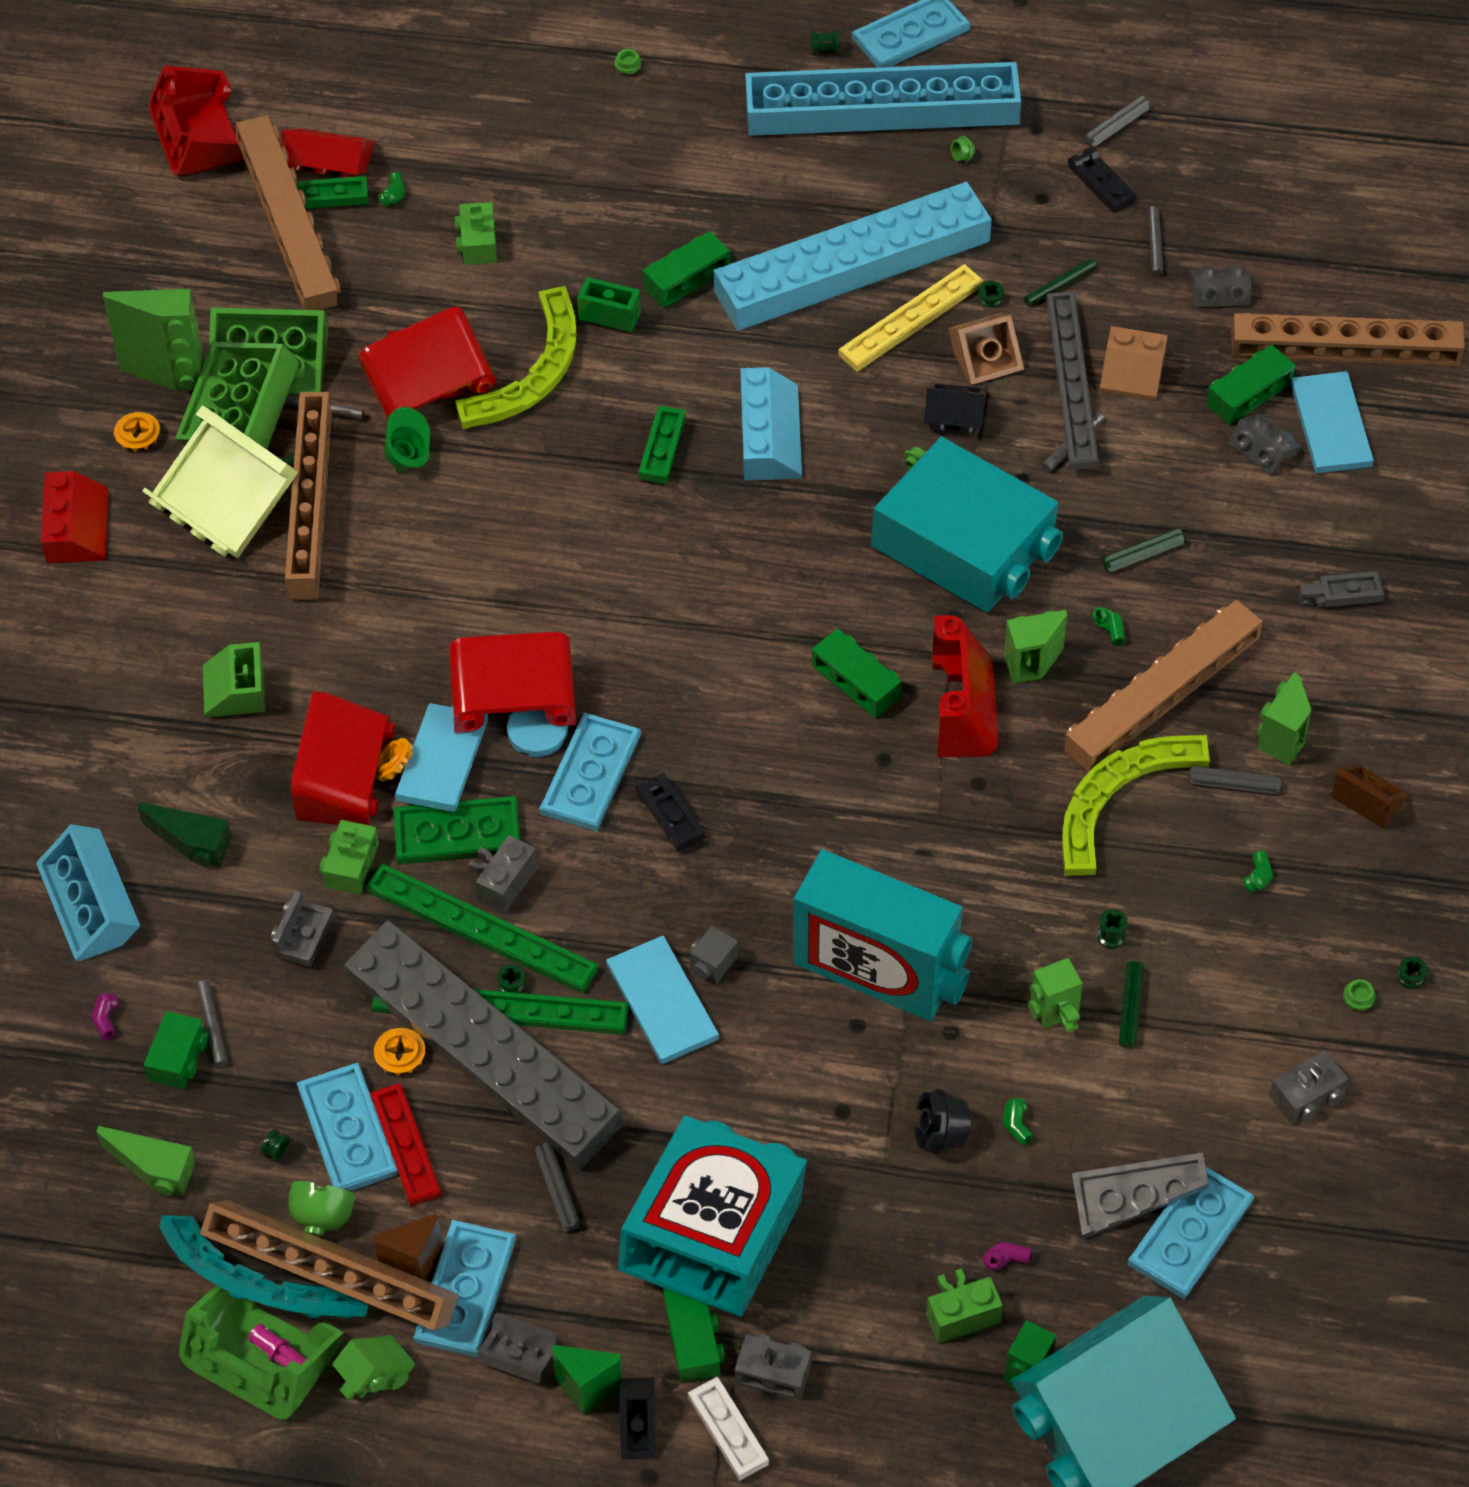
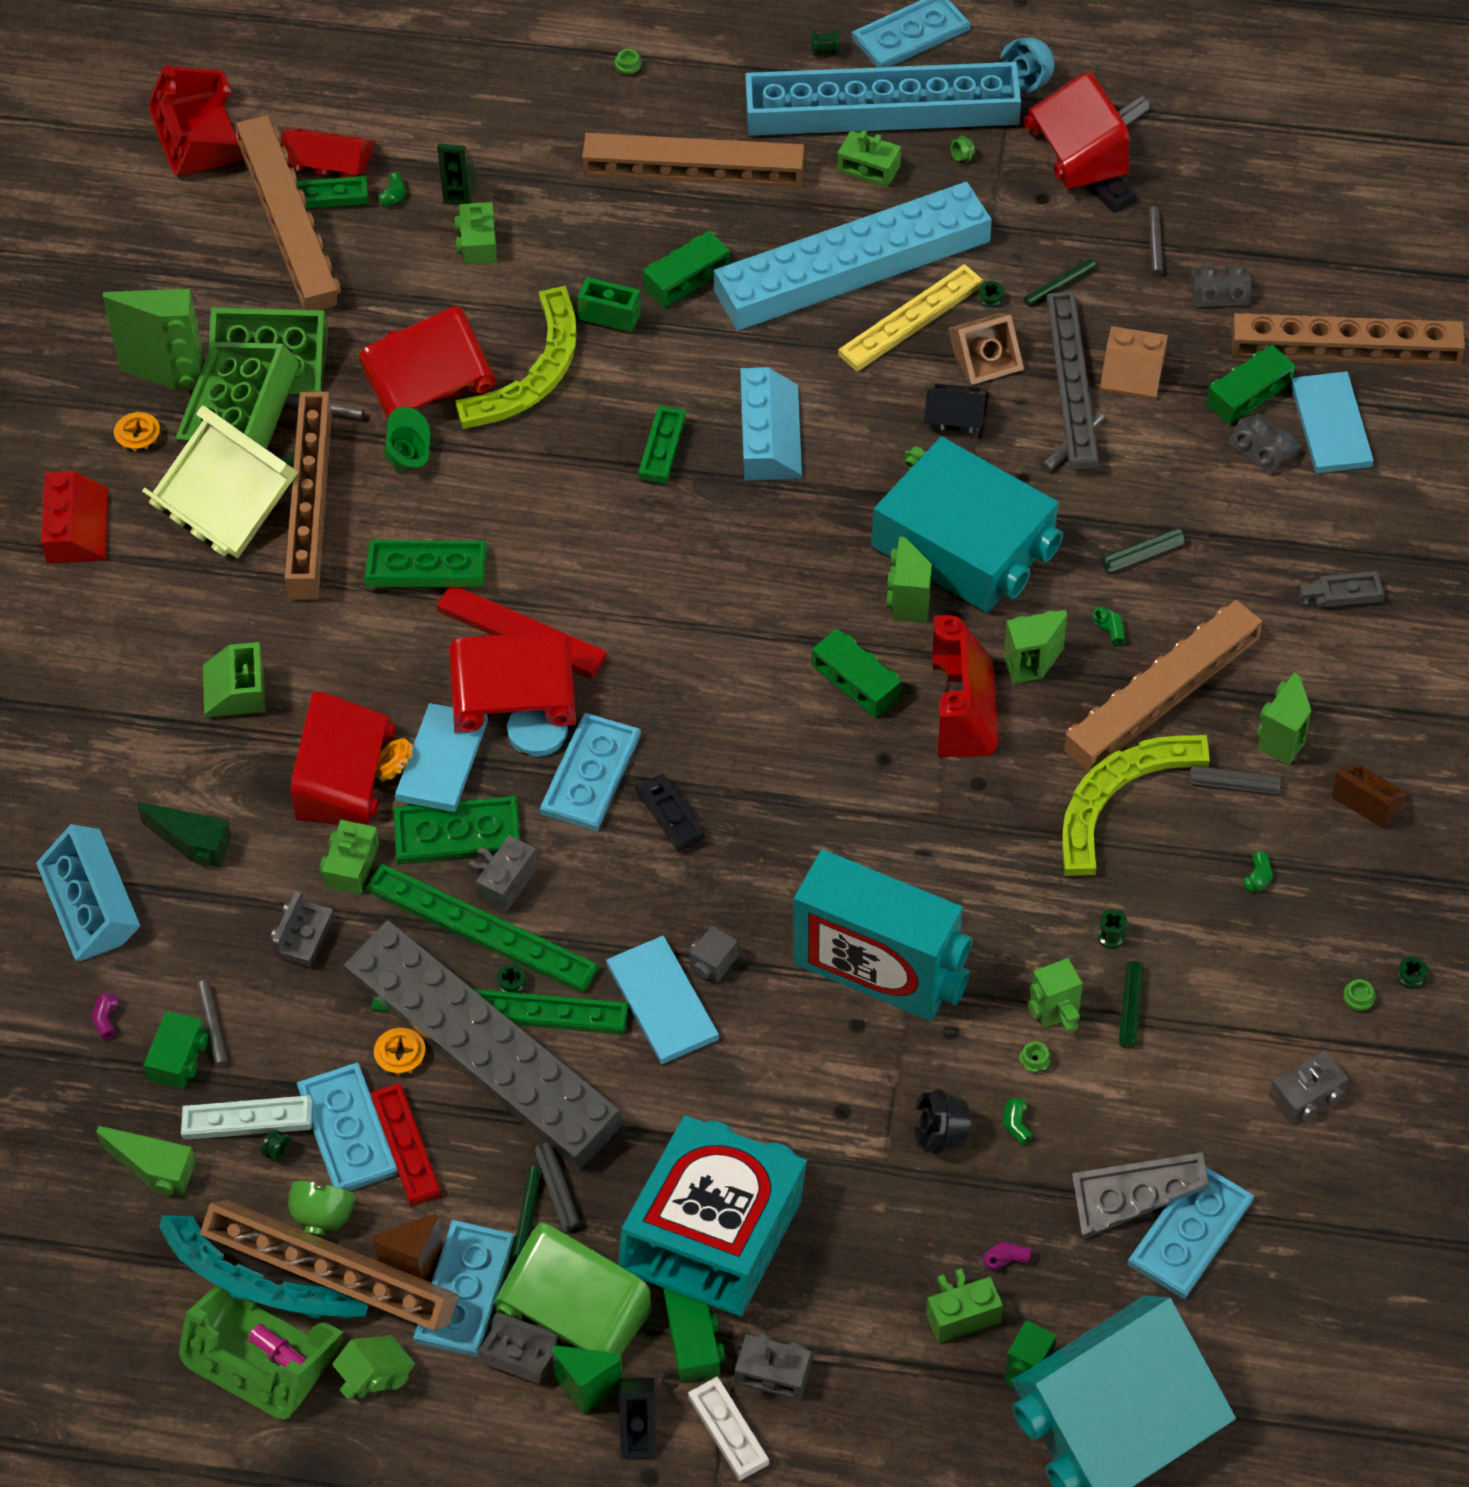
none -> light aqua tile [181,1095,312,1140]
none -> green tile [364,540,487,588]
none -> red tile [436,587,607,679]
none -> dark green slope [437,143,476,205]
none -> bright green windscreen [494,1222,651,1354]
none -> dark green bar [512,1166,542,1260]
none -> medium nougat brick [582,133,804,188]
none -> bright green brick [837,129,901,188]
none -> bright green slope [887,537,932,623]
none -> medium azure cylinder [1000,37,1055,93]
none -> bright green plate [1019,1041,1050,1072]
none -> red windscreen [1024,72,1129,189]

